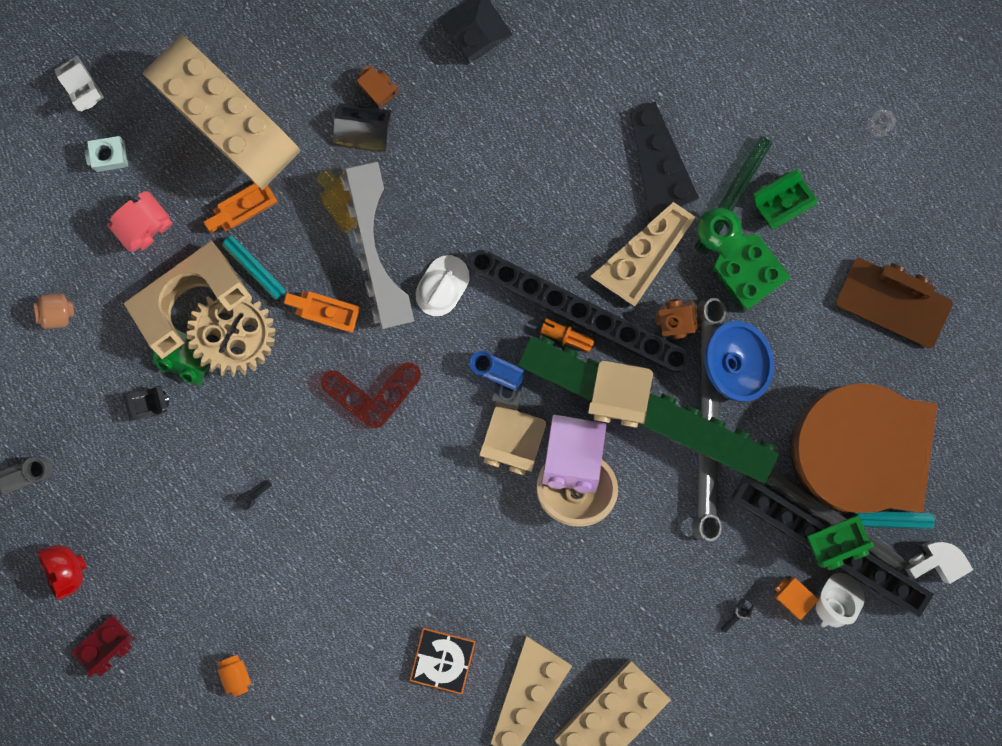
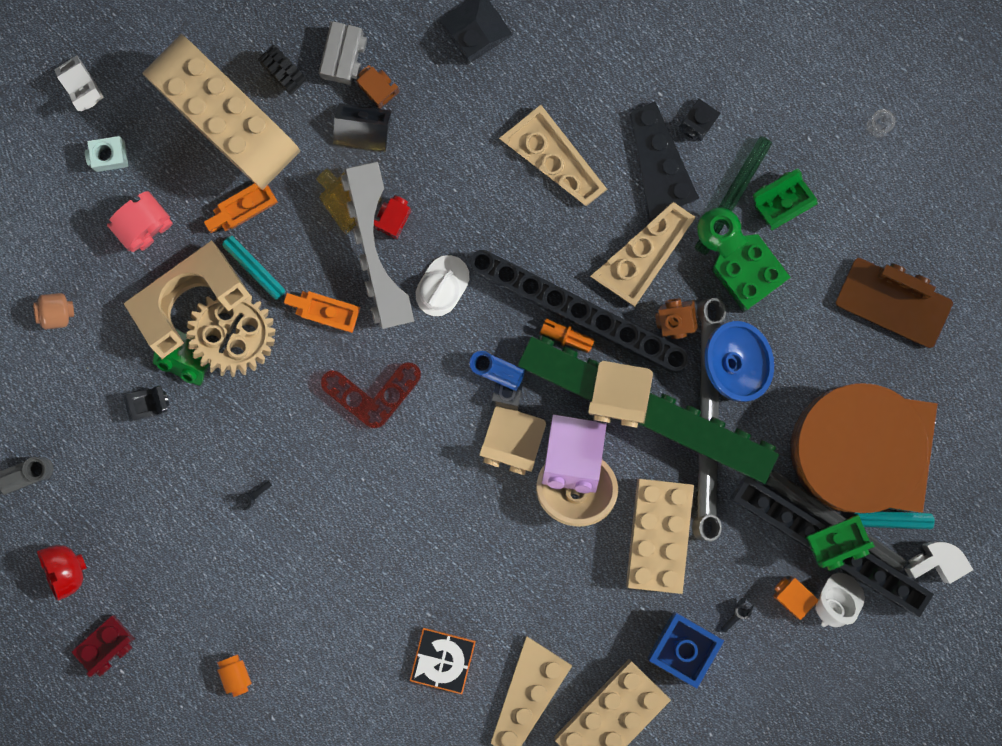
none -> black tyre [258,44,306,95]
none -> light grey brick [318,21,367,85]
none -> red brick [373,195,411,239]
none -> tan wing [499,105,608,206]
none -> tan brick [626,479,694,594]
none -> blue brick [647,611,724,688]
none -> black bracket [680,98,721,141]

